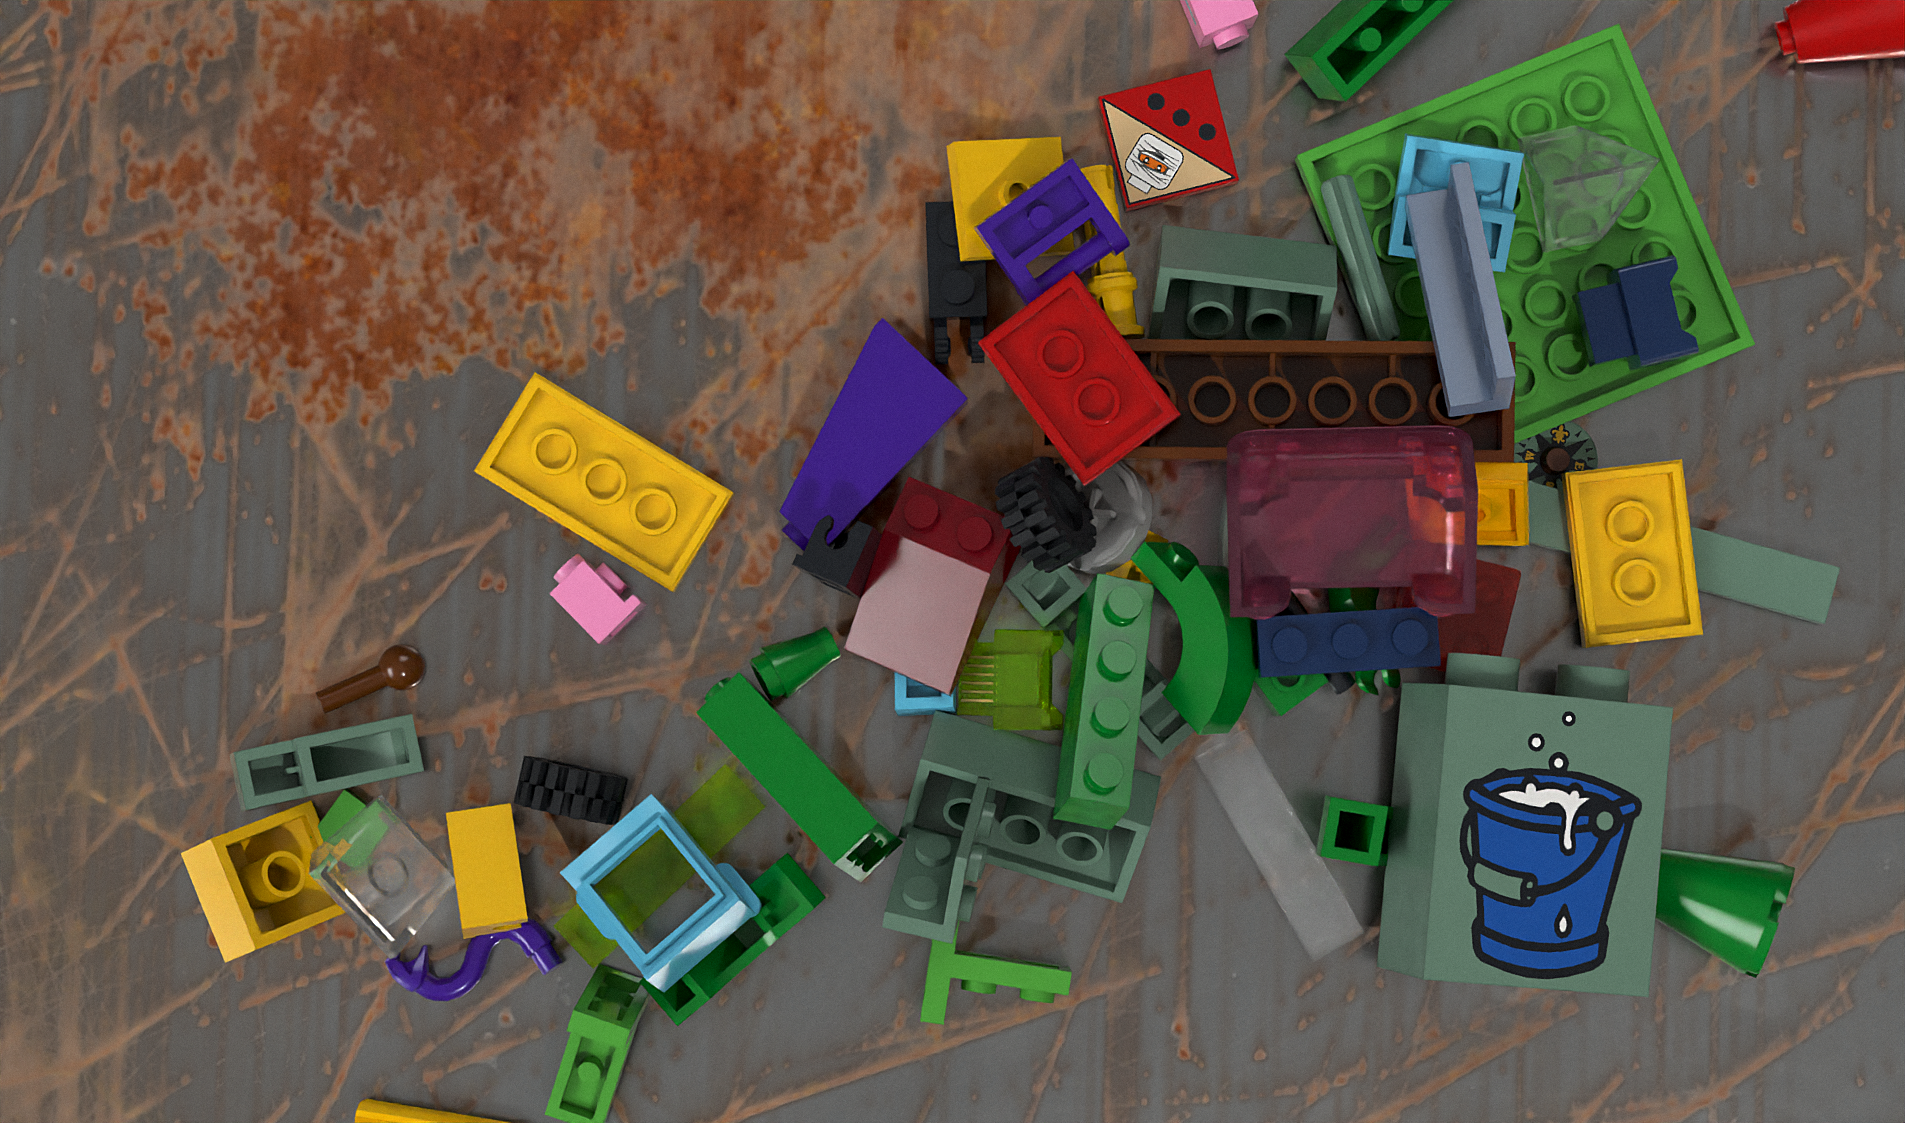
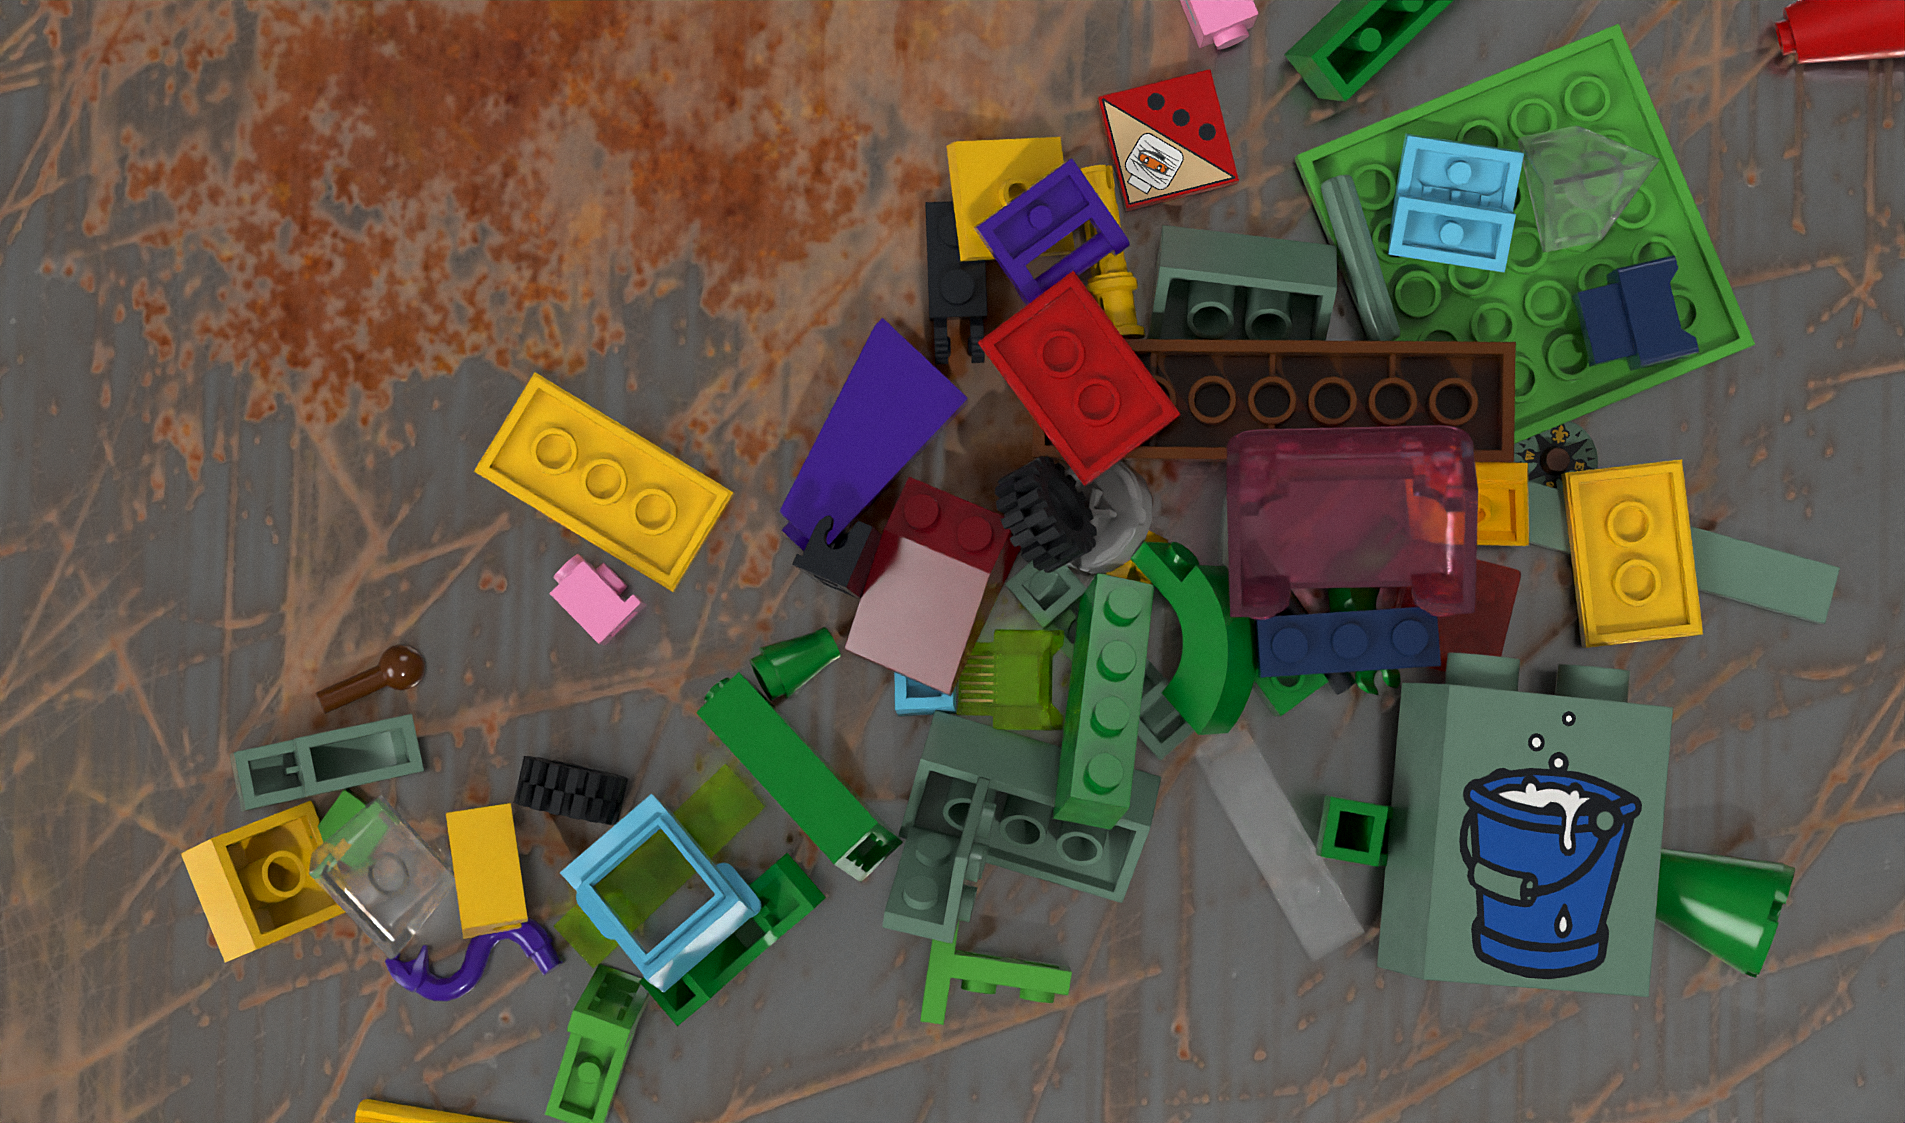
sand blue fence [1405,162,1516,417] -> none

